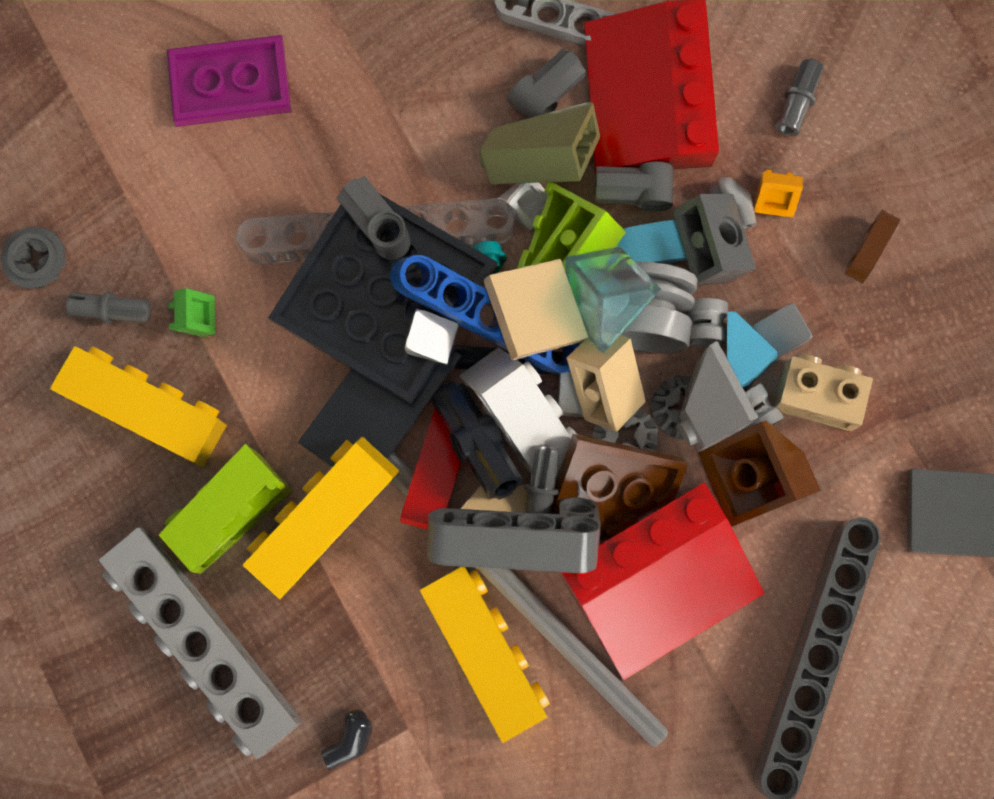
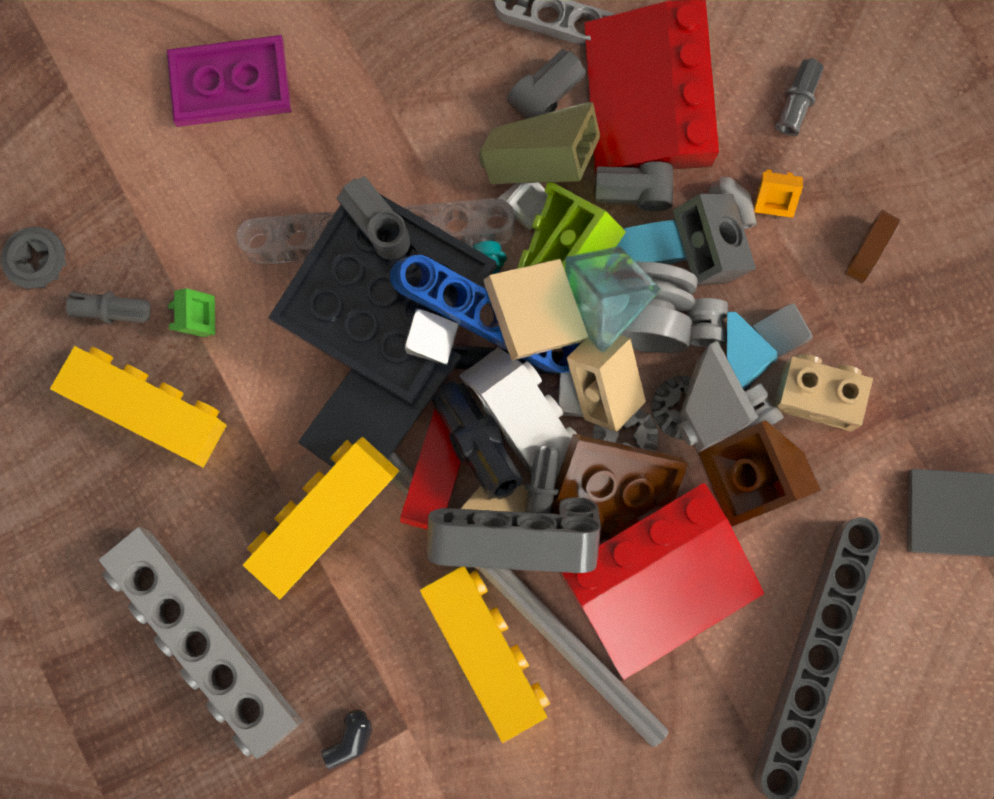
lime wedge [159,444,293,574] -> none

